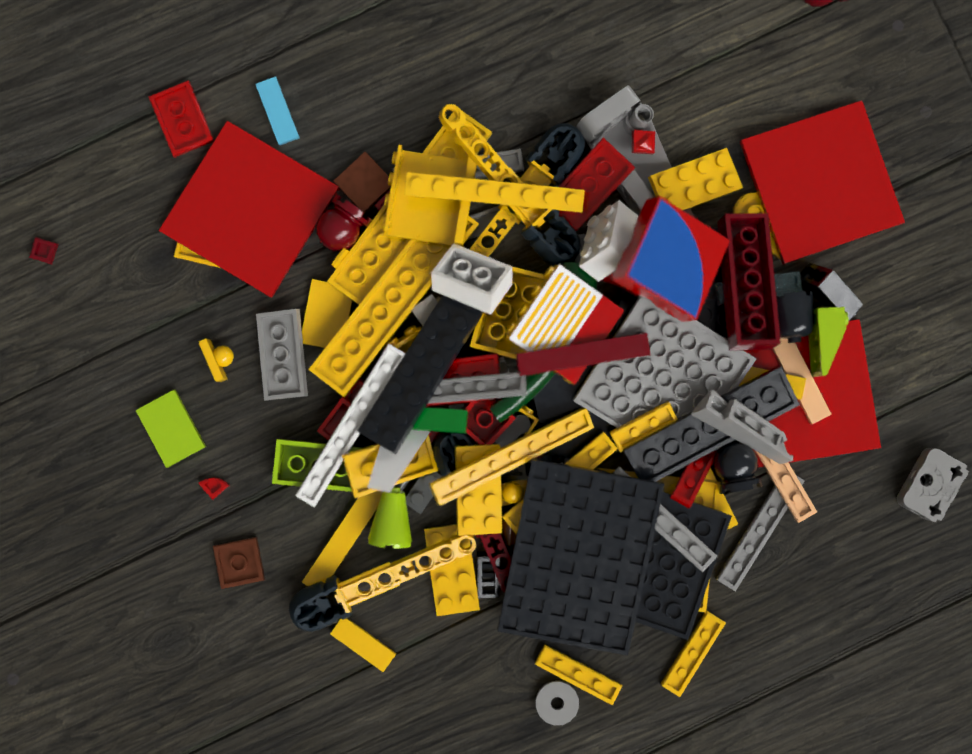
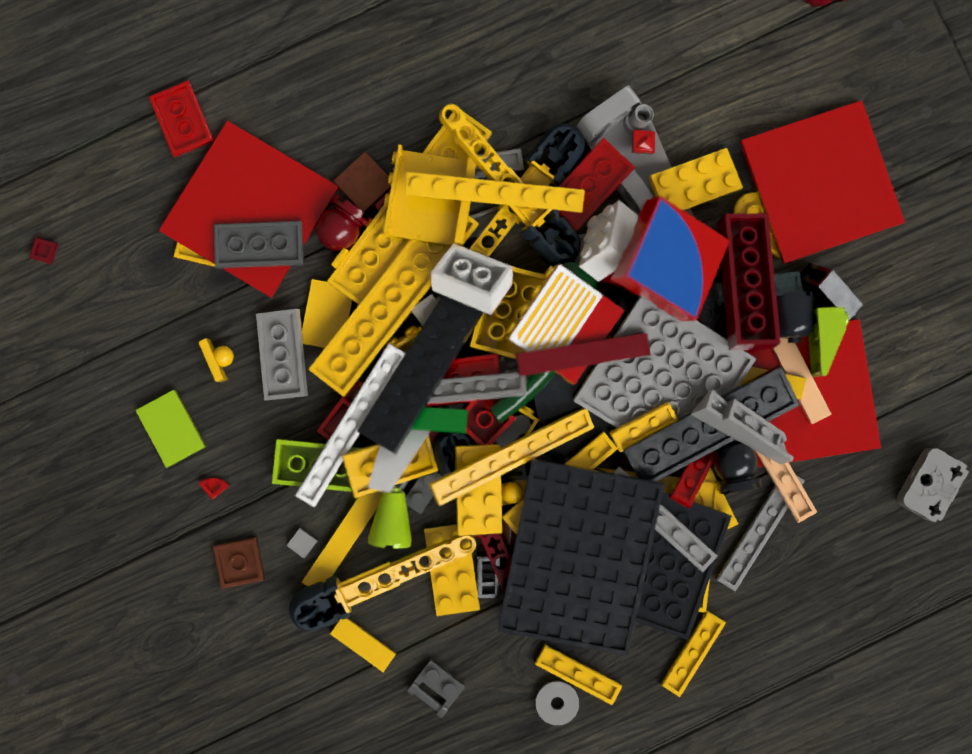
medium azure tile [256,76,300,146] -> none
none -> dark grey tile [214,221,304,269]
none -> light grey tile [287,528,318,558]
none -> dark grey plate [407,659,465,718]

